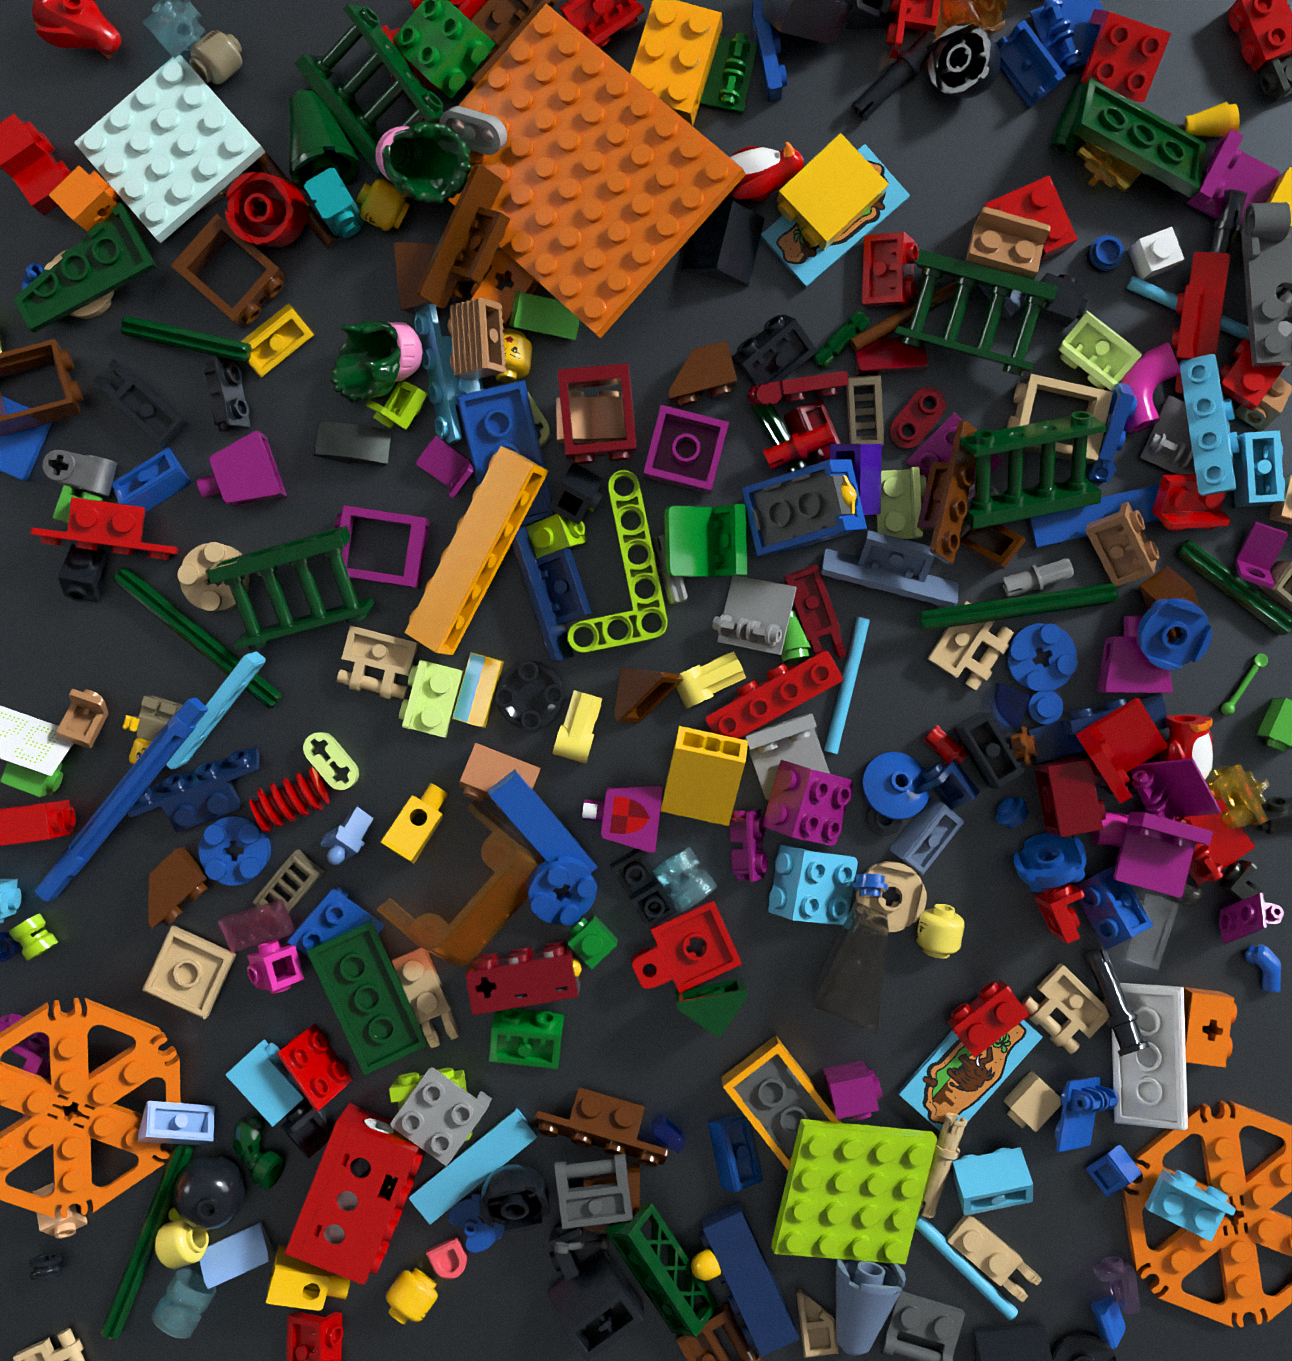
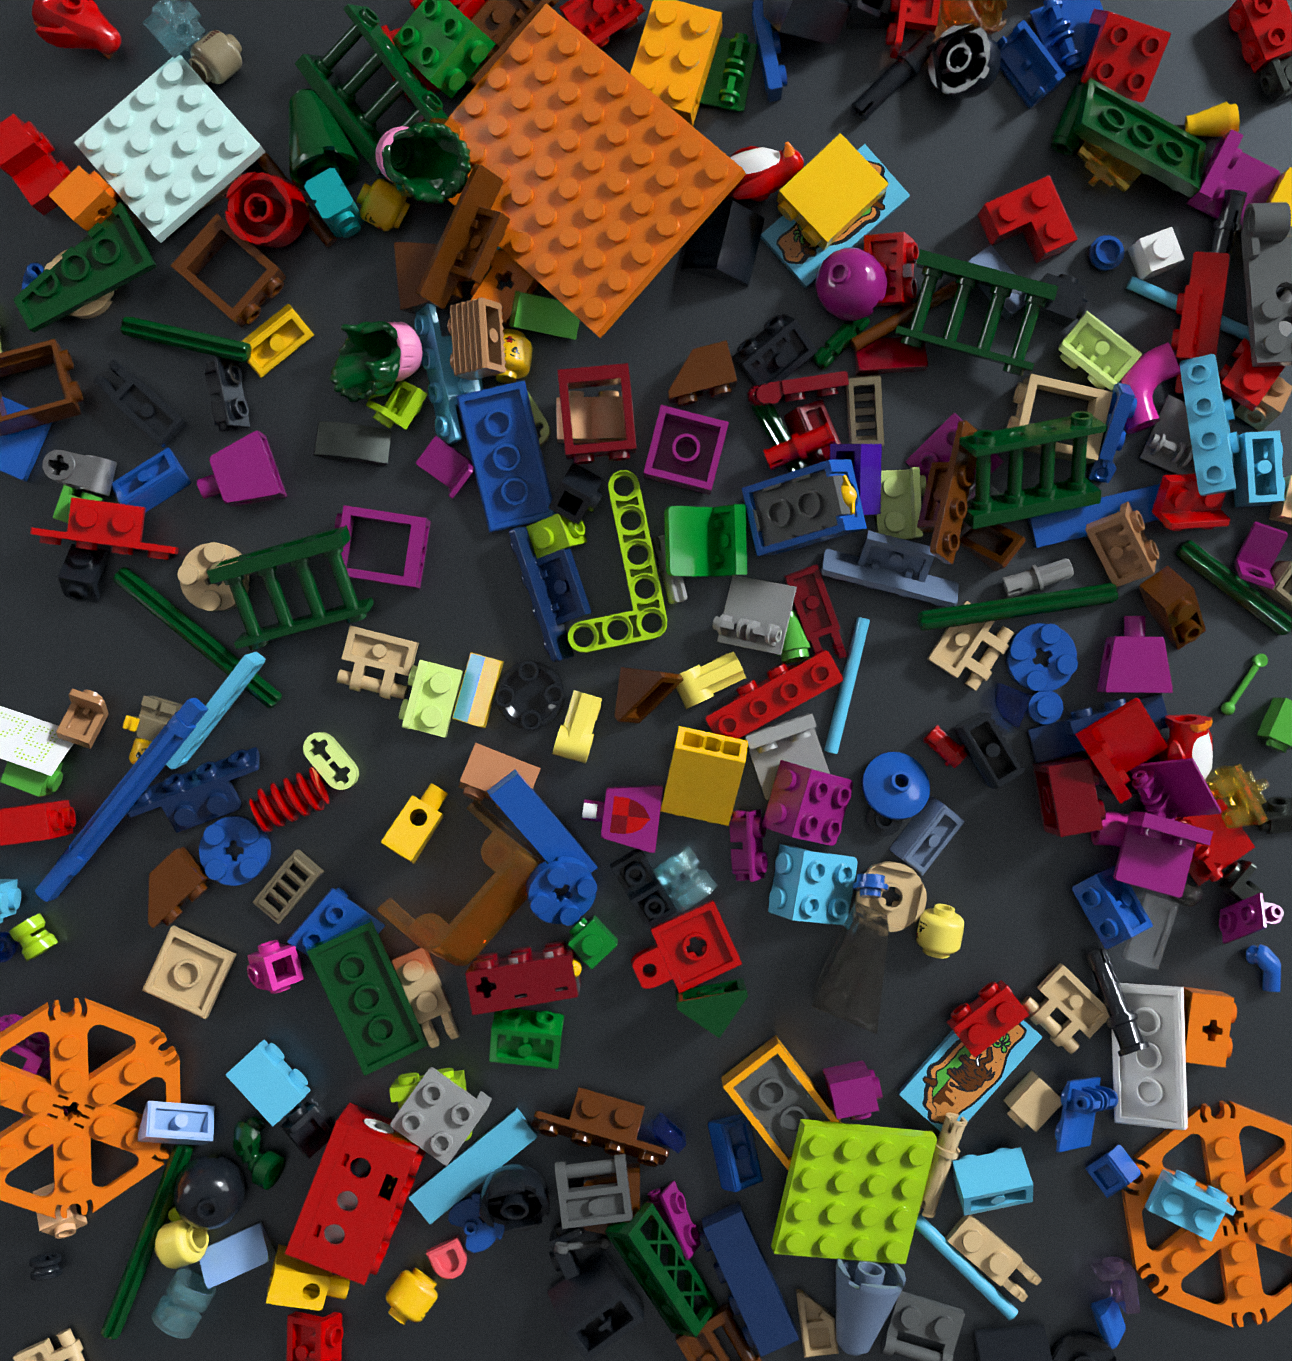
clear pink plate [218,899,296,953] -> none
red hinge [276,1023,353,1112] -> none
medium blue piece [320,806,373,865] -> none
light orange brick [404,446,549,655] -> none
light grey plate [439,106,507,155] -> none
yellow hinge [691,1249,721,1281] -> none
dark red plate [888,387,946,450] -> none
dark blue bracket [916,759,980,810] -> none
medium nougat bracket [965,207,1051,280] -> none
blue plate [995,797,1029,829] -> none
dark orange plate [1011,727,1037,767] -> none
blue plate [1014,832,1087,893] -> none
red bracket [1034,883,1085,944] -> none
blue plate [1136,598,1212,670] -> none
none -> magenta hinge [647,1180,701,1260]
none -> magenta cylinder [815,248,887,321]

